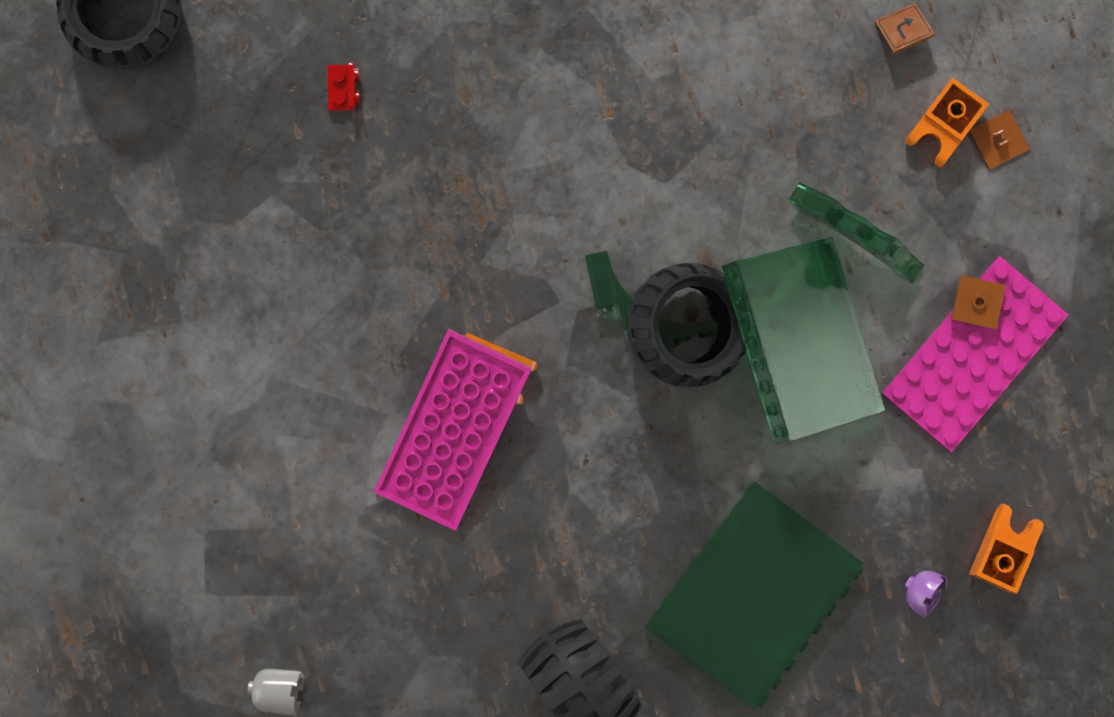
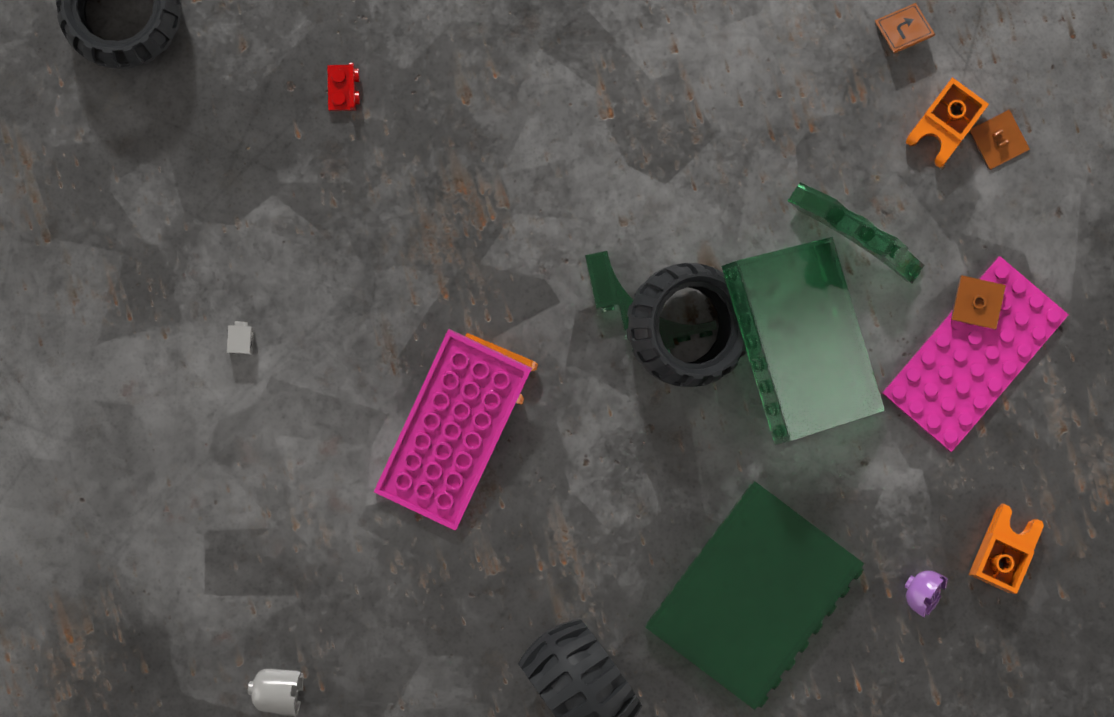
none -> light grey brick [227,321,254,355]

